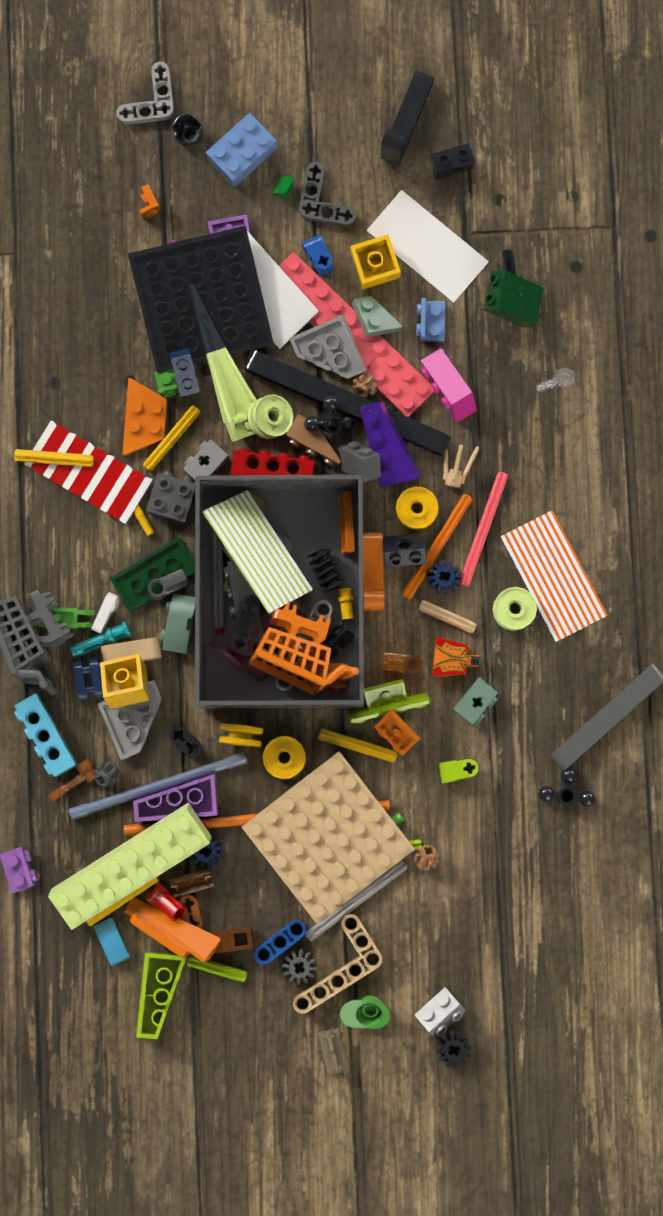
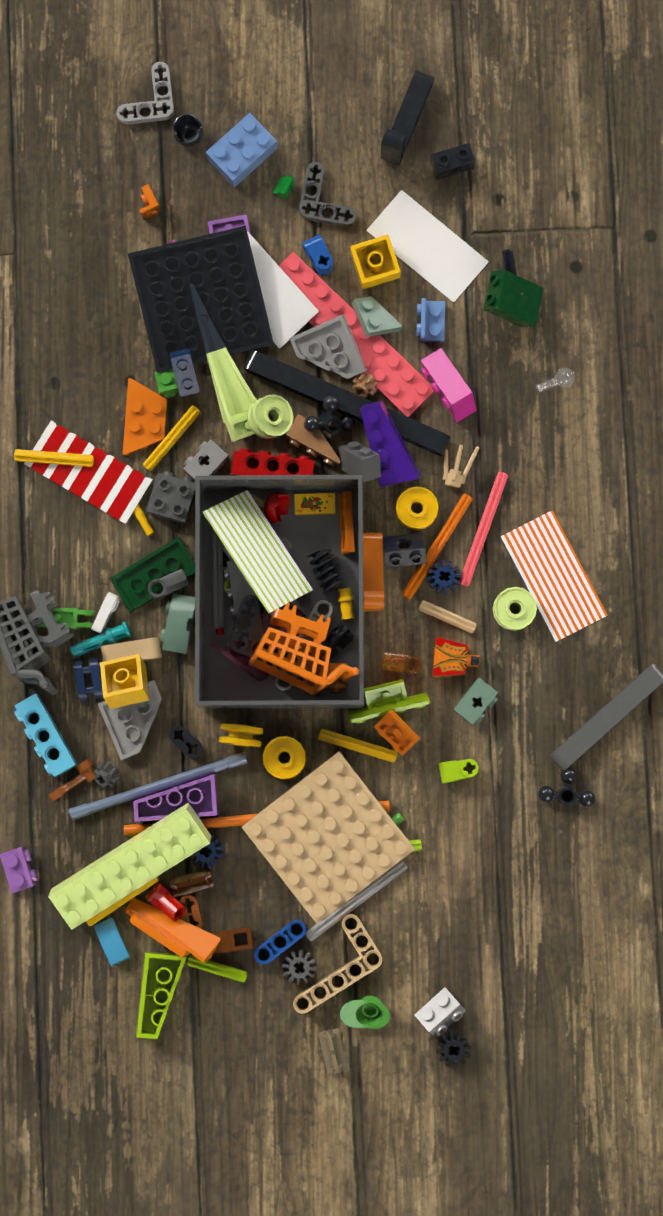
medium nougat gear [413,845,440,871] -> none
none -> red hair [264,492,290,523]
none -> yellow tile [294,493,335,515]

